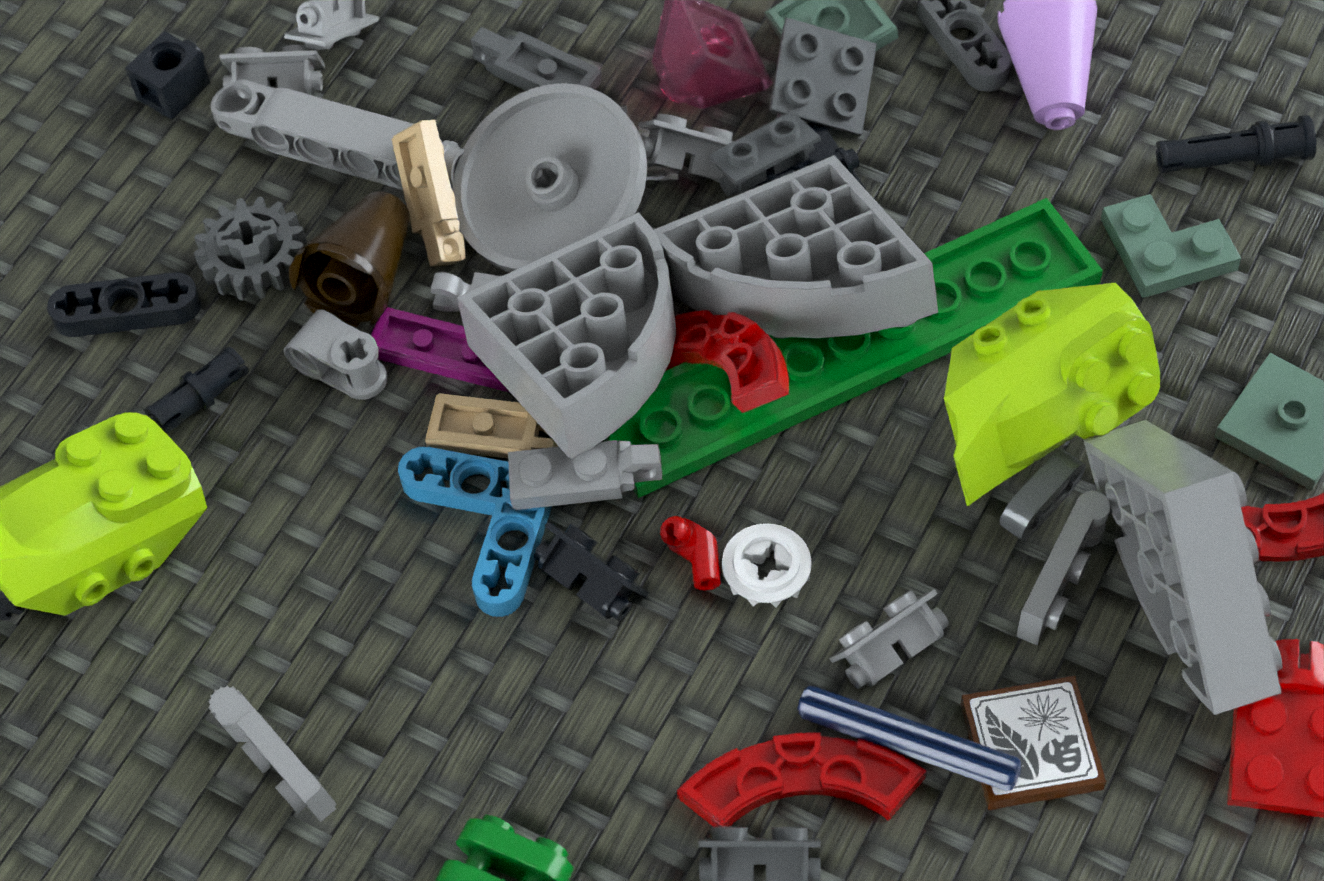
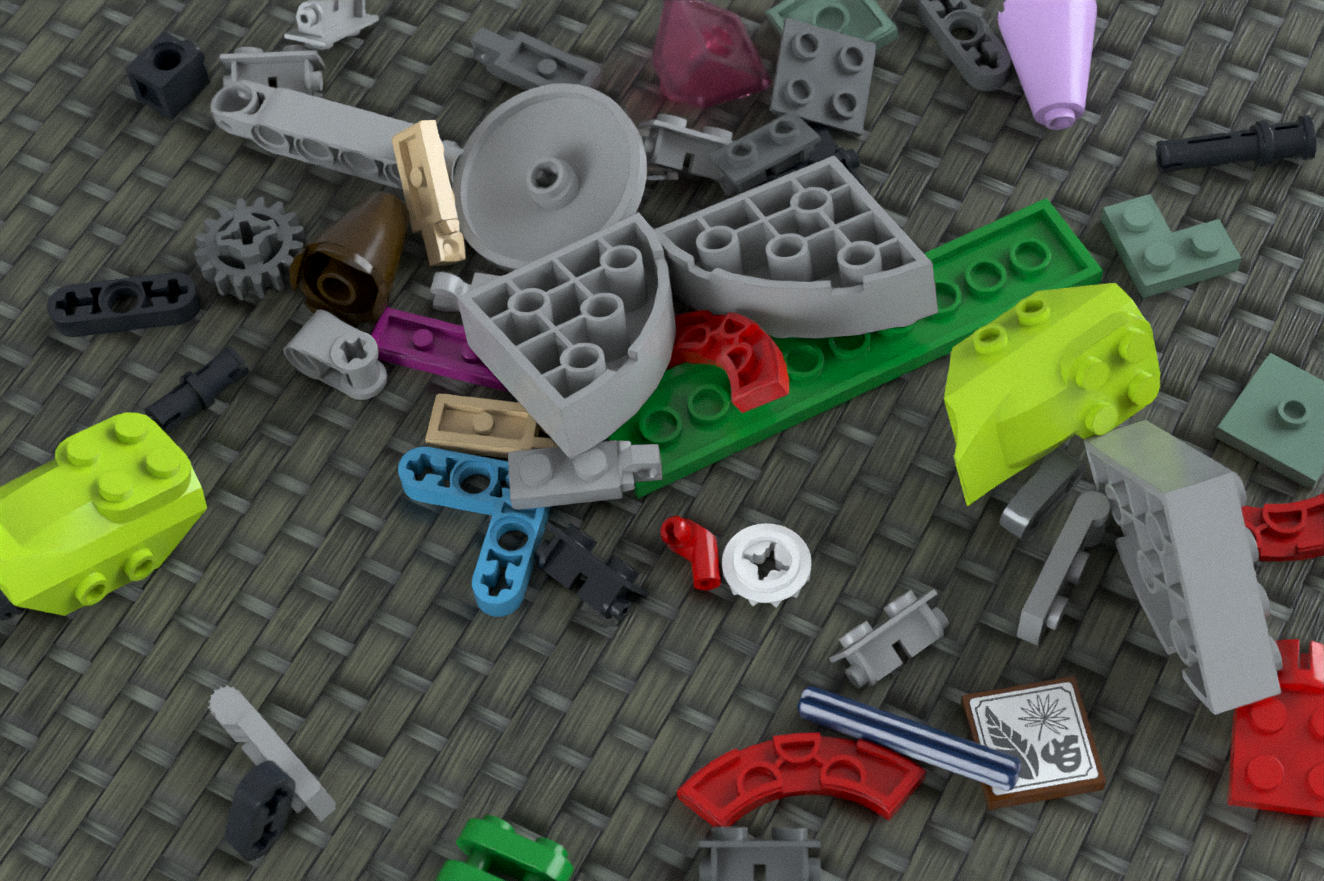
none -> black beam [224,760,296,861]

